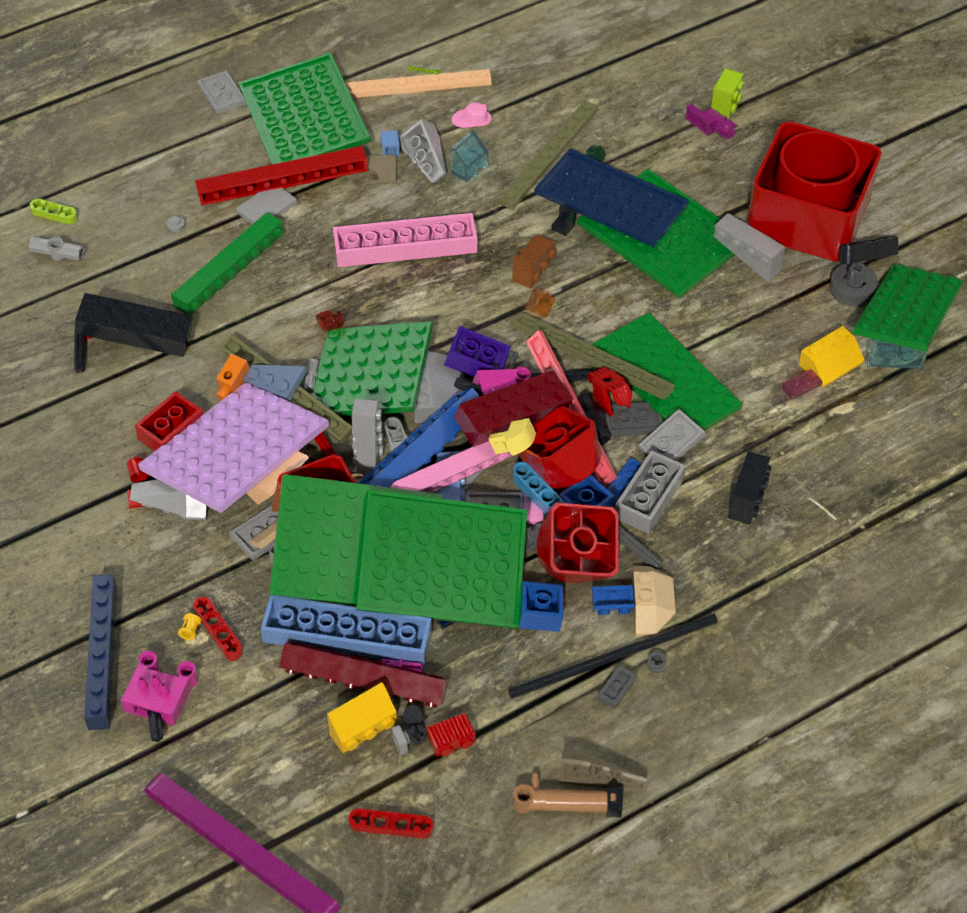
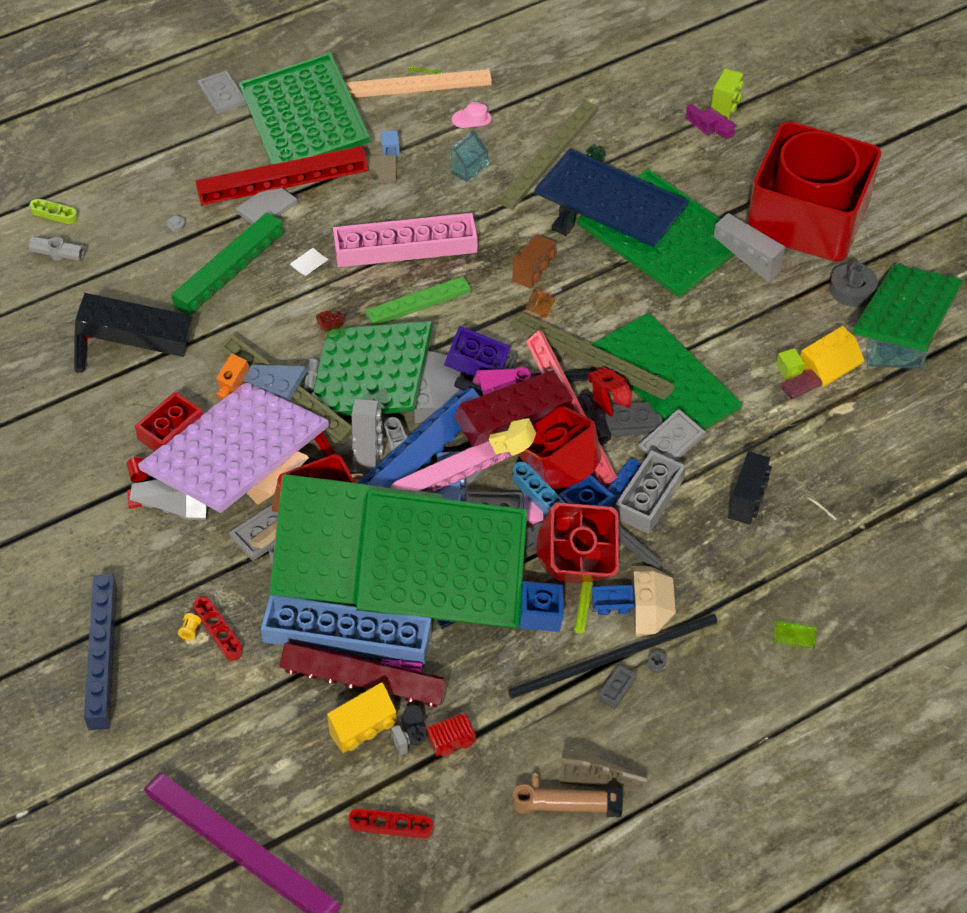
dark pink piece [121,651,198,742] -> none
light grey wedge [398,119,446,183] -> none
black beam [840,236,898,264] -> none
none -> white sticker [290,248,328,276]
none -> bright green plate [365,276,471,326]
none -> lime axle [574,581,593,635]
none -> clear neon green tile [773,621,817,649]
none -> lime brick [776,348,805,381]

